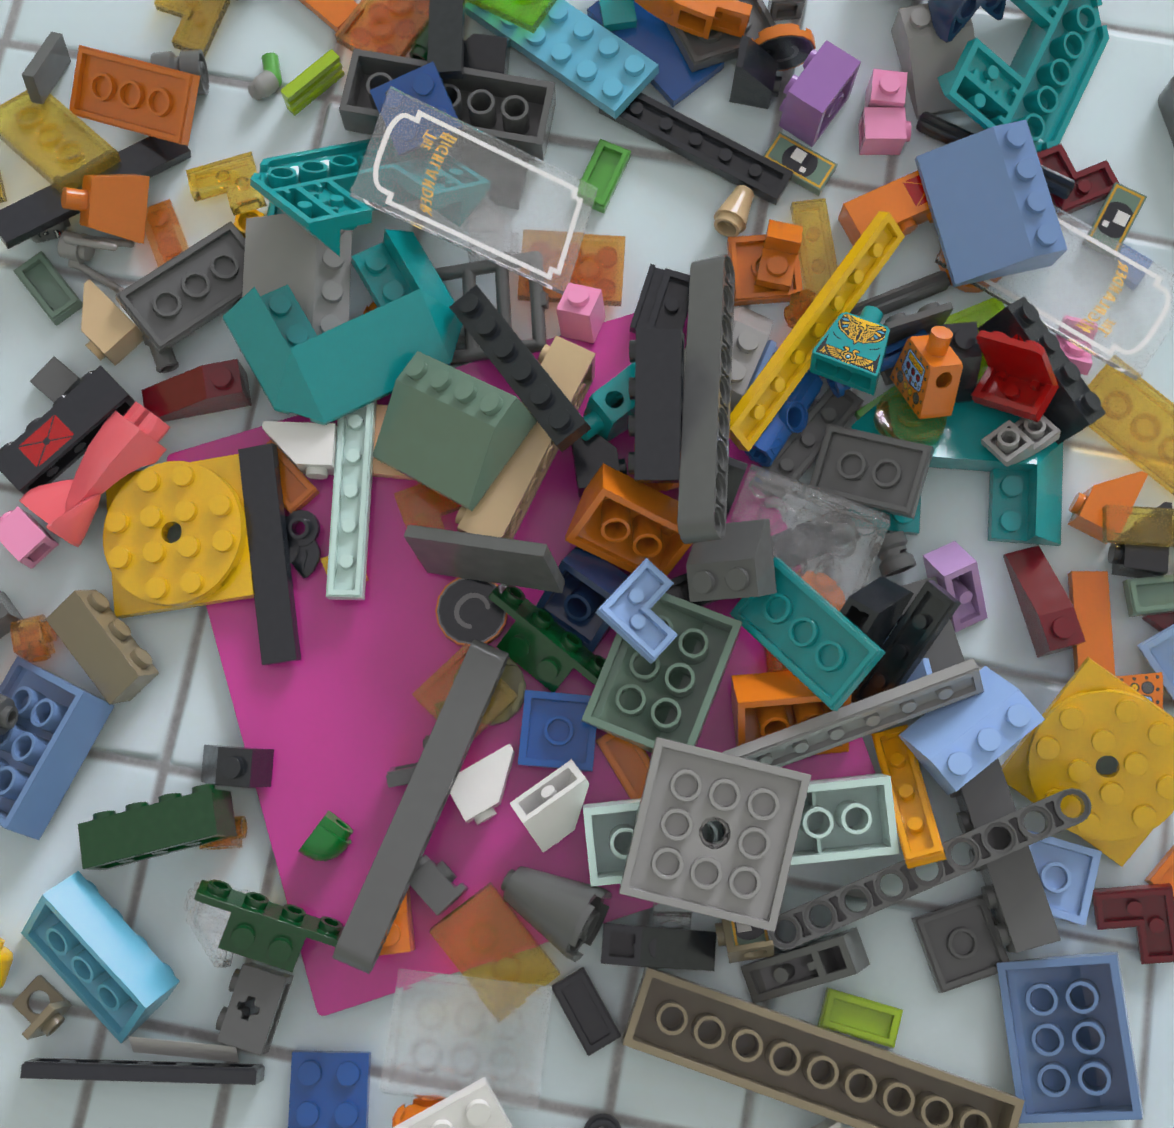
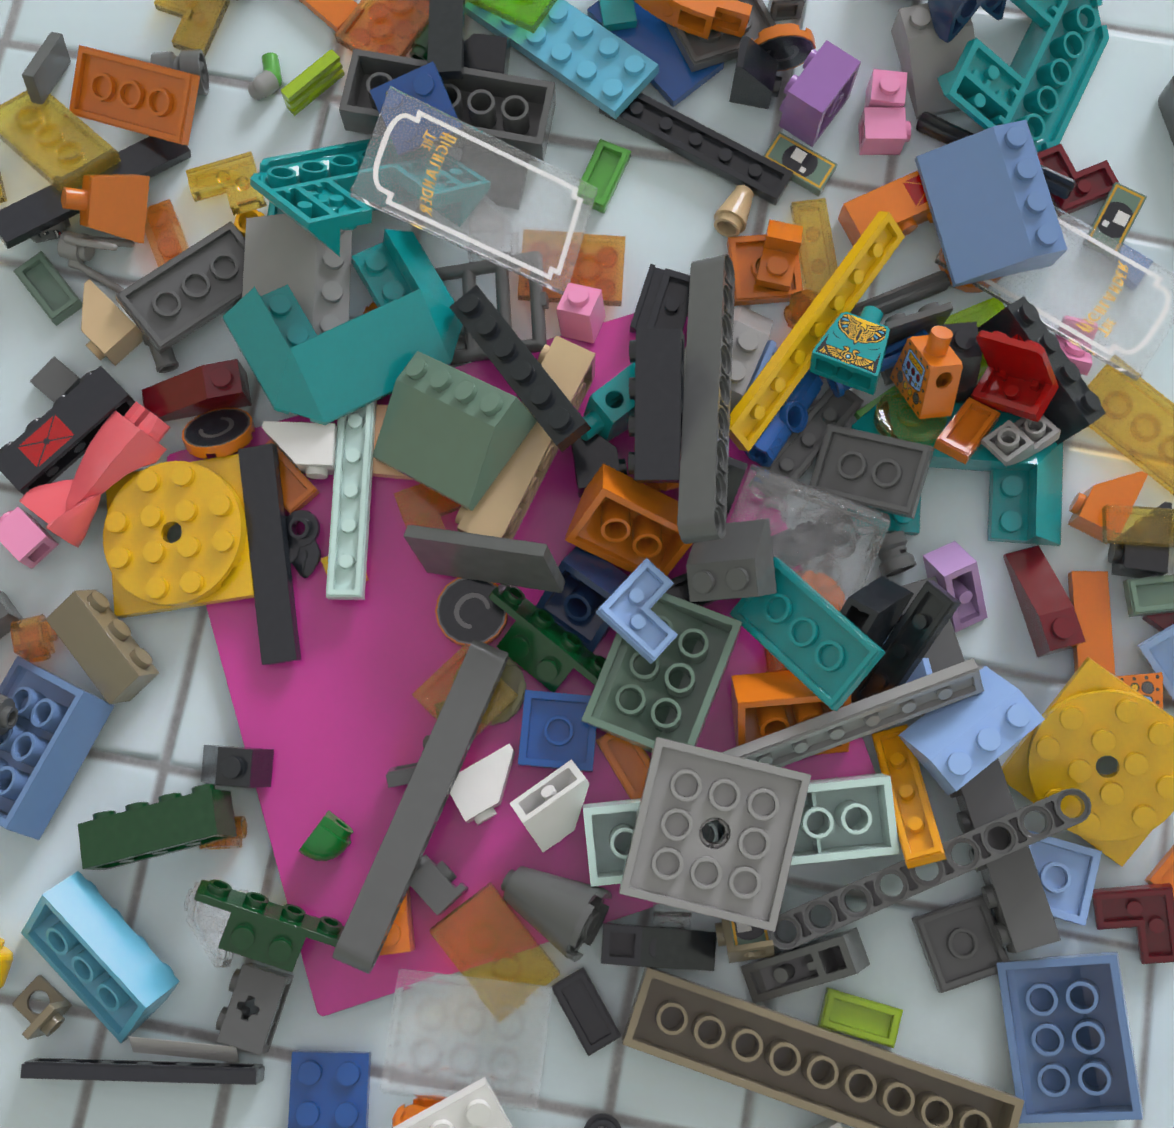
none -> tile [182,408,255,459]
none -> orange tile [933,397,1001,465]

